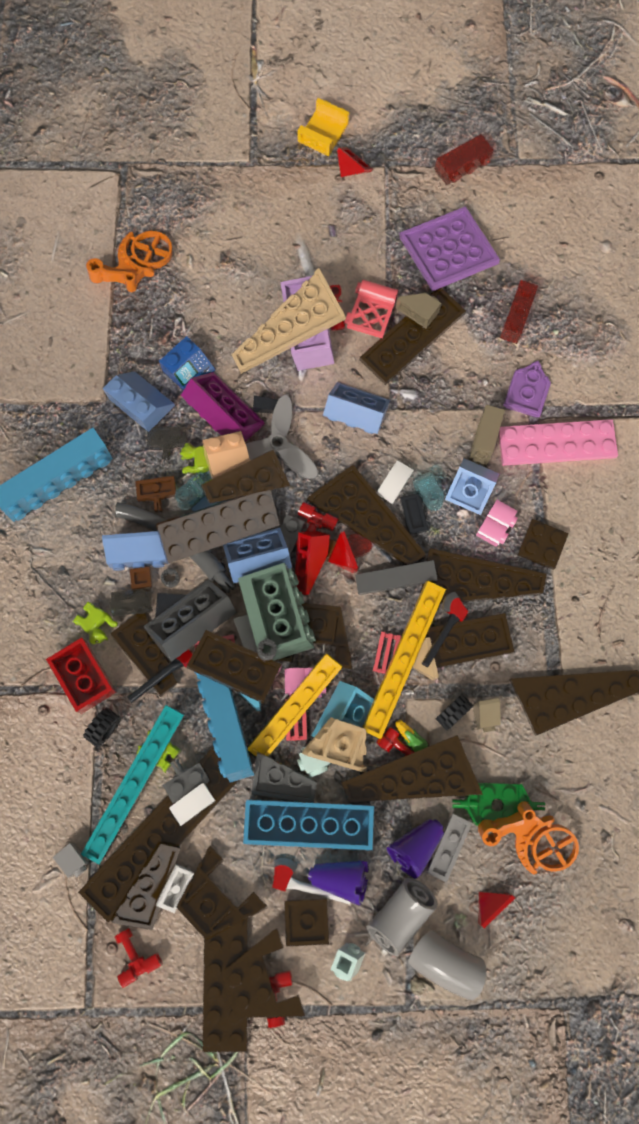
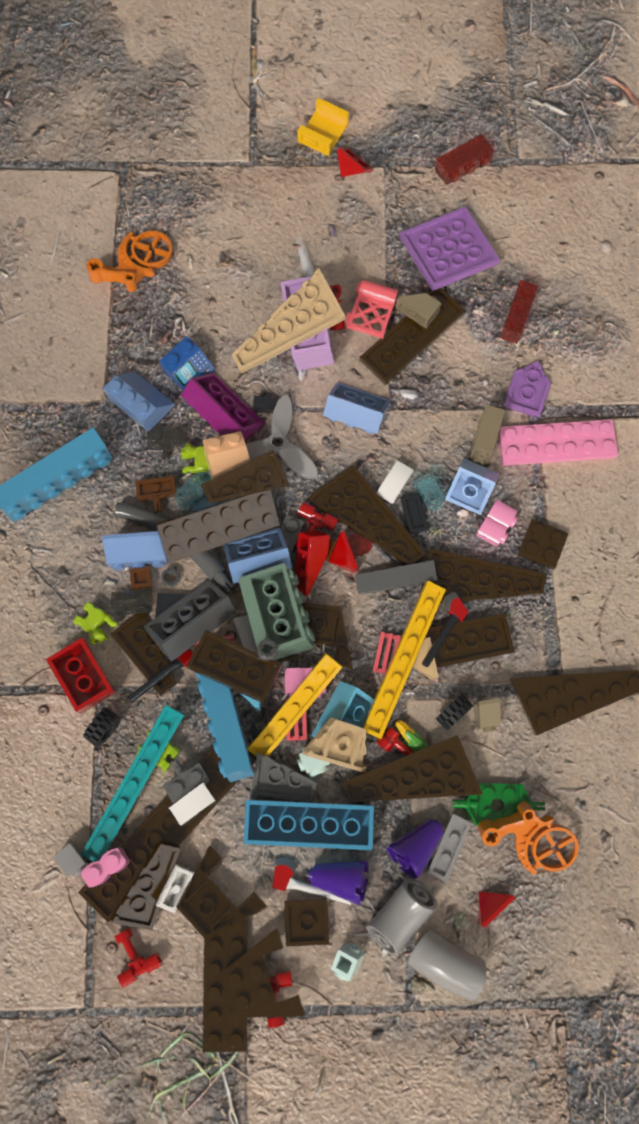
none -> bright pink brick [81,848,130,887]

